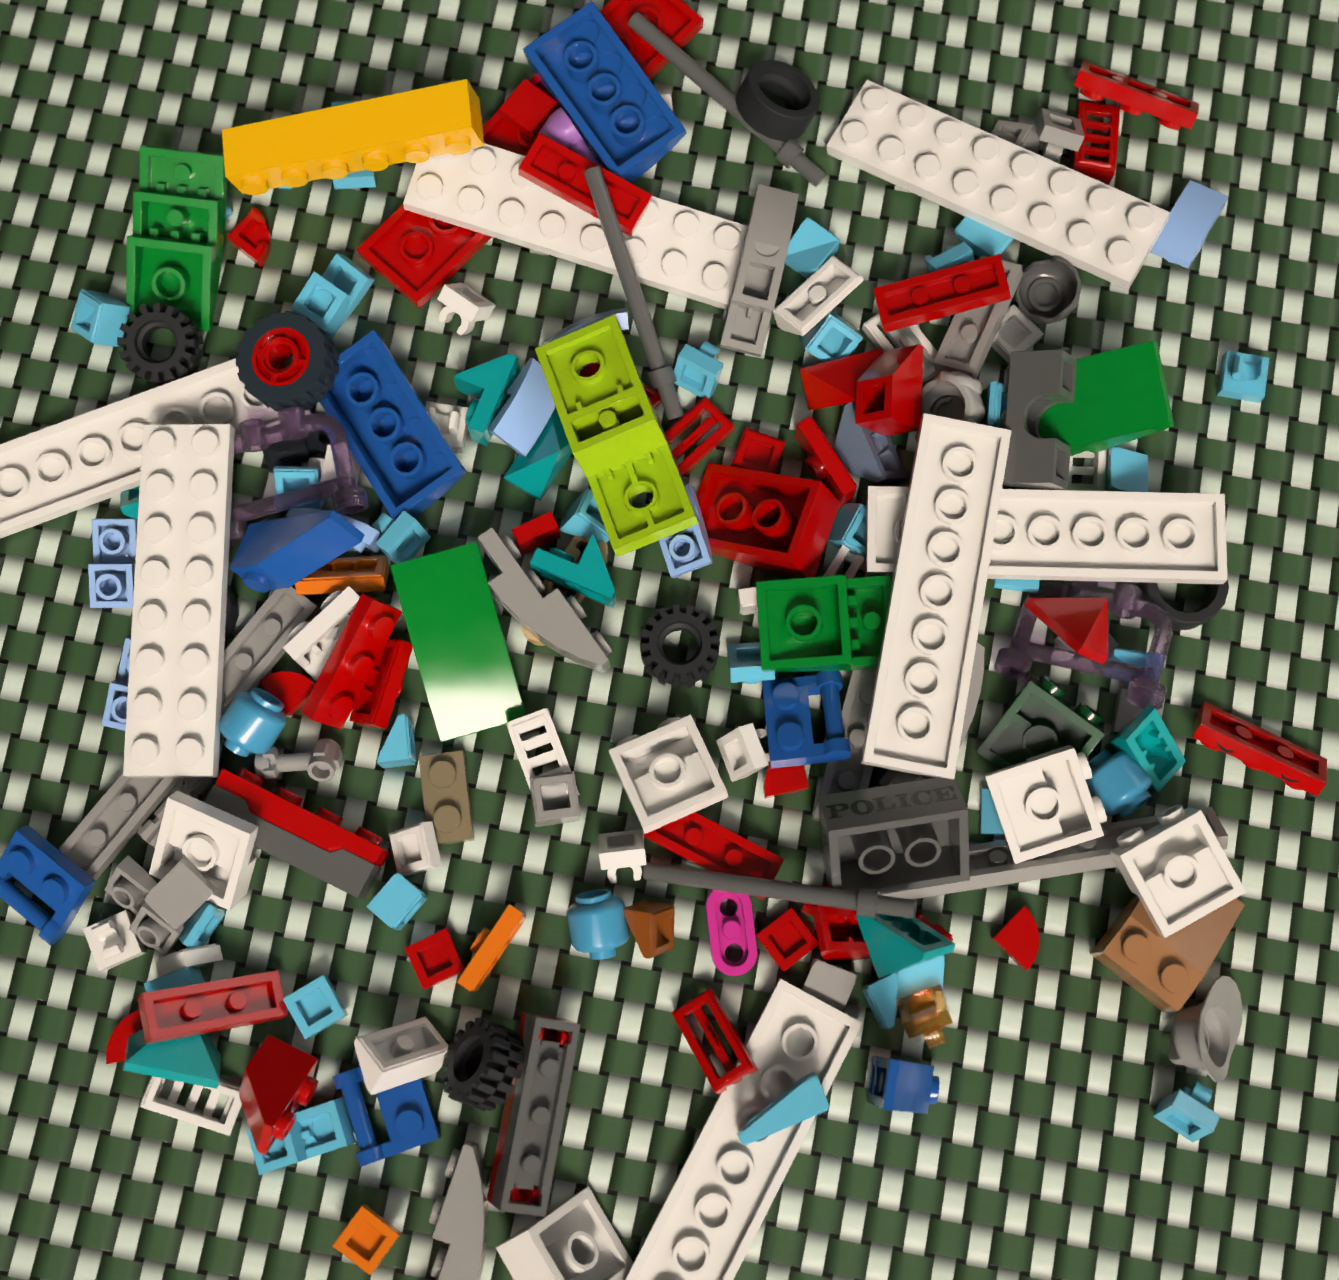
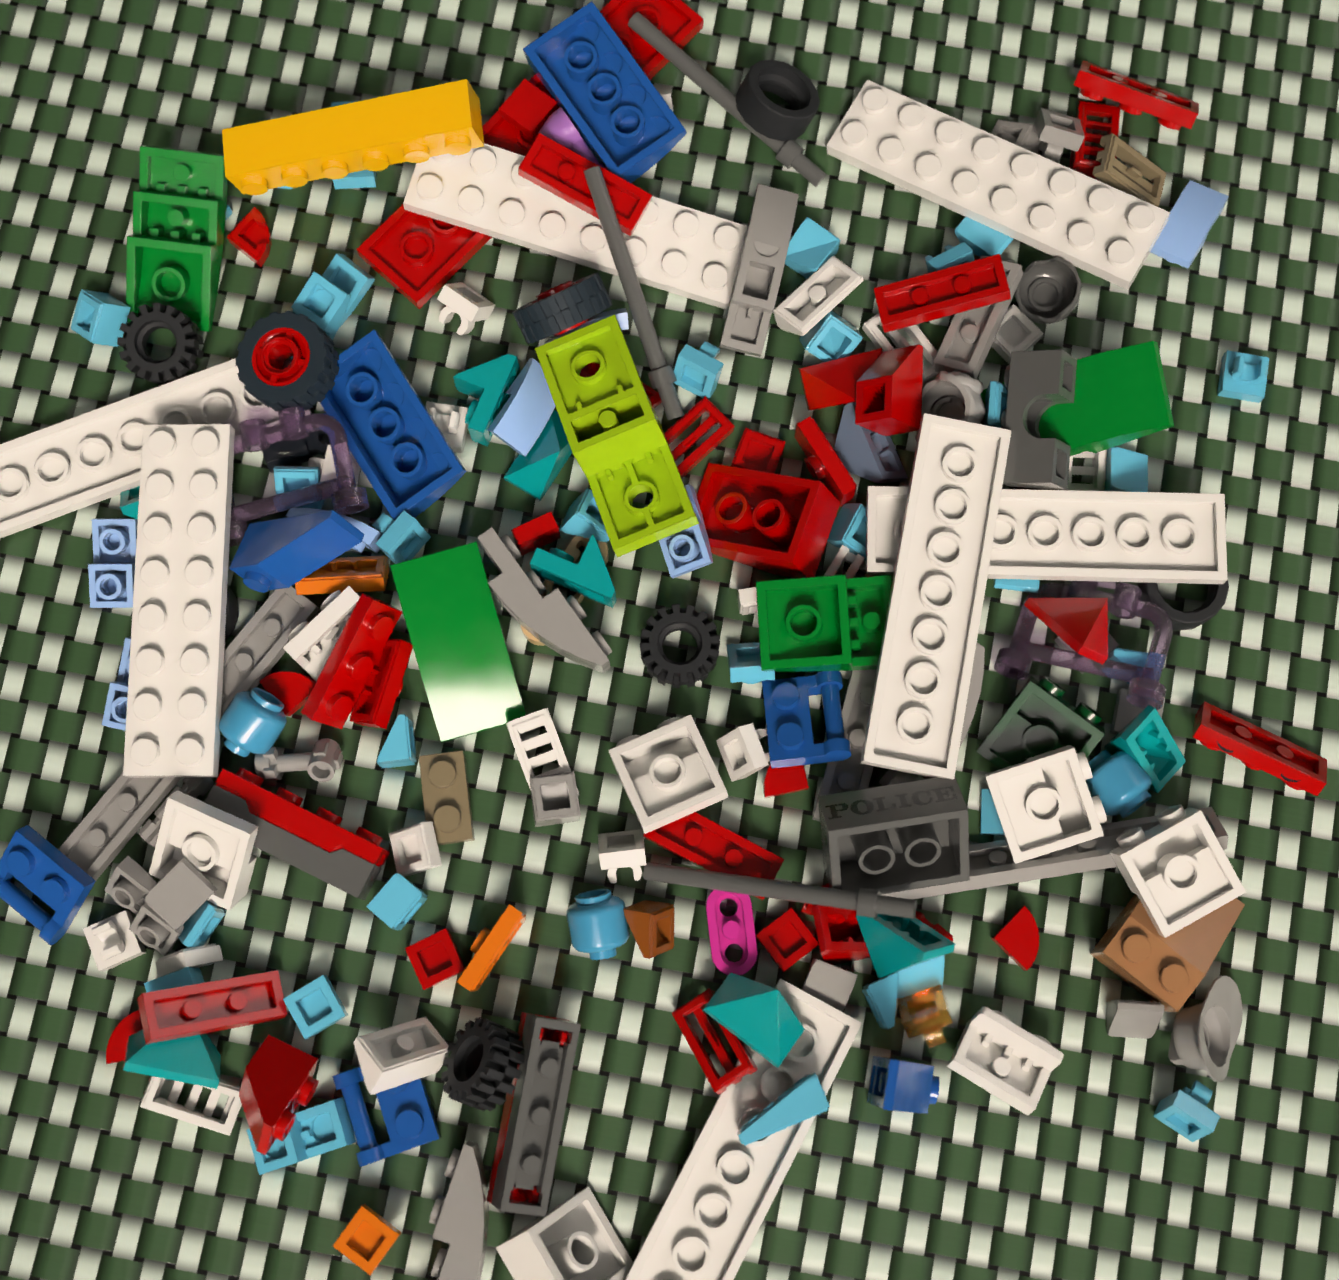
none -> black wheel [512,272,613,344]
none -> teal slope [703,972,805,1068]
none -> white bracket [947,1006,1064,1116]
none -> dark tan tile [1092,133,1167,207]
none -> light grey slope [1106,1000,1164,1039]

